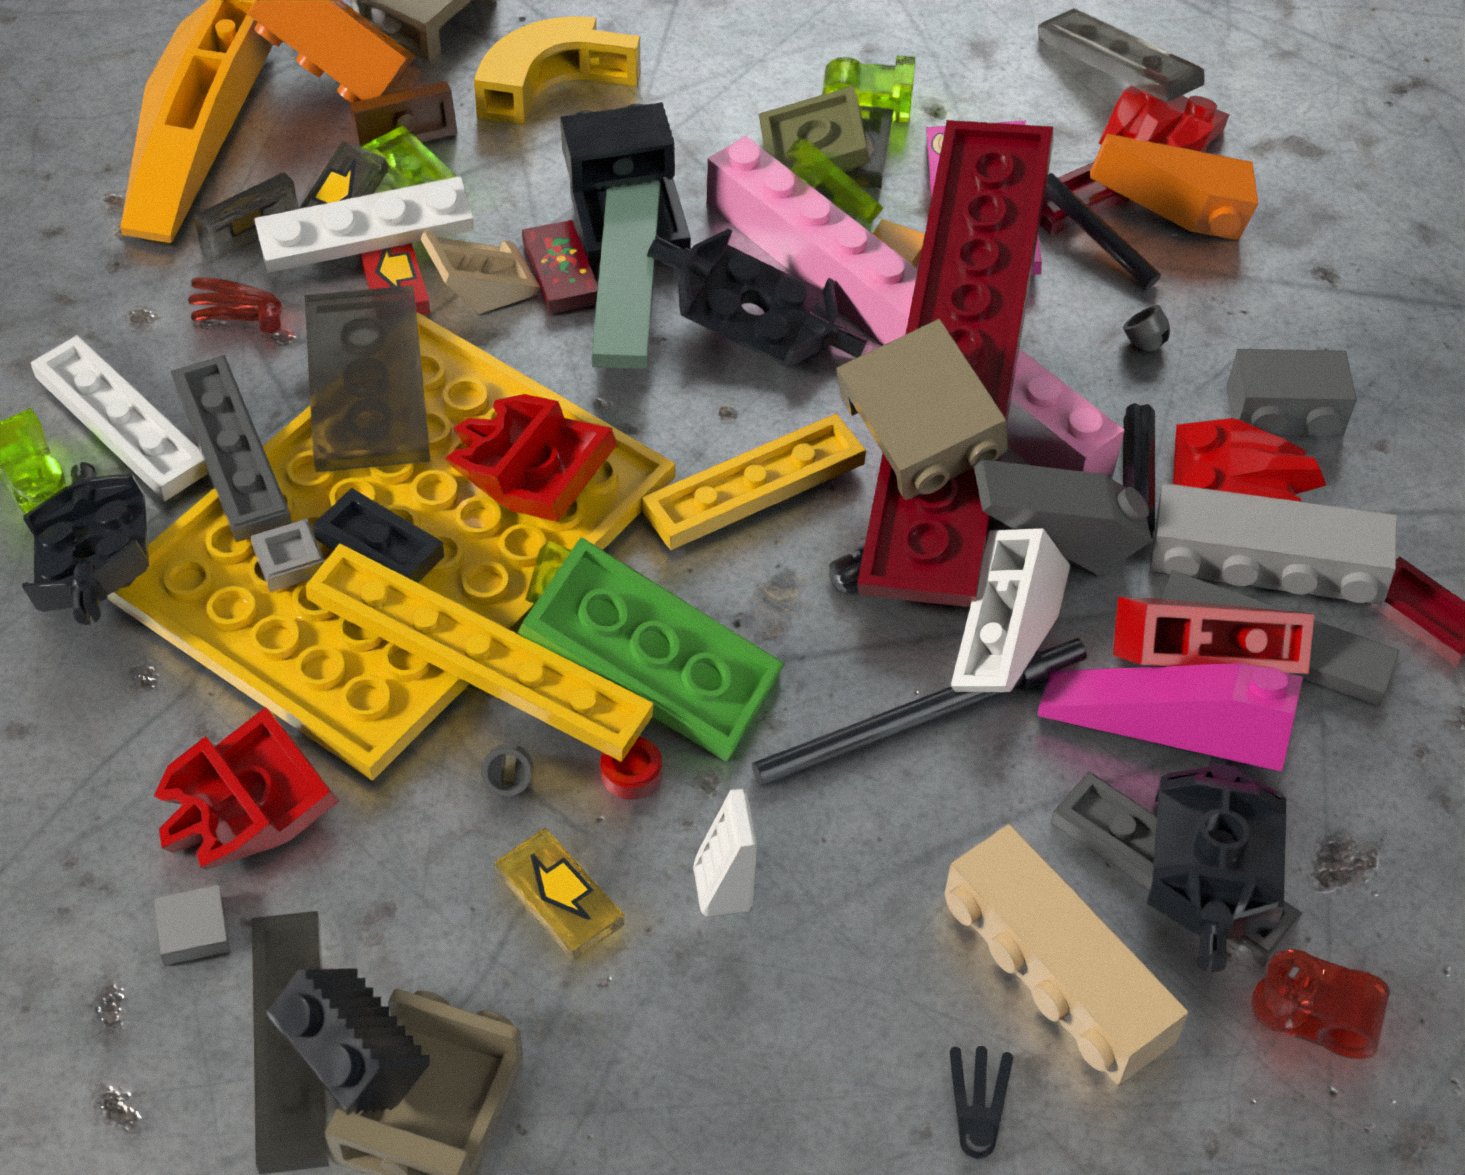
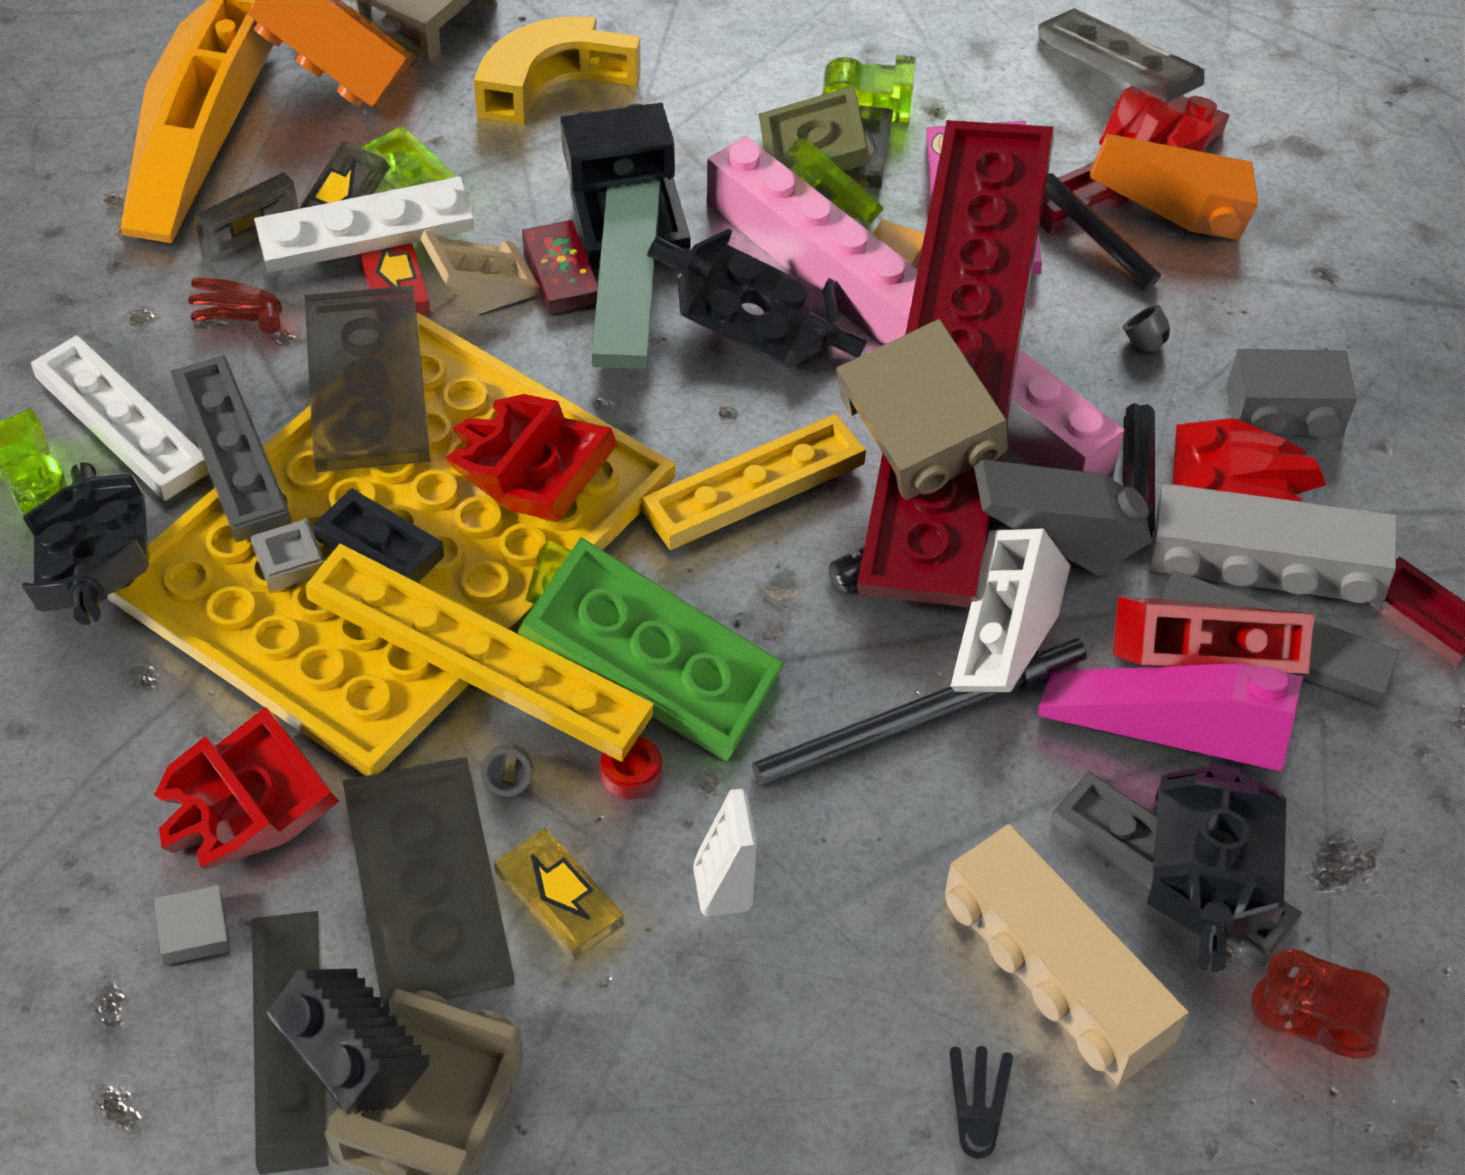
reddish brown plate [349,81,458,157] -> none
none -> clear smoke tile [343,756,515,1012]

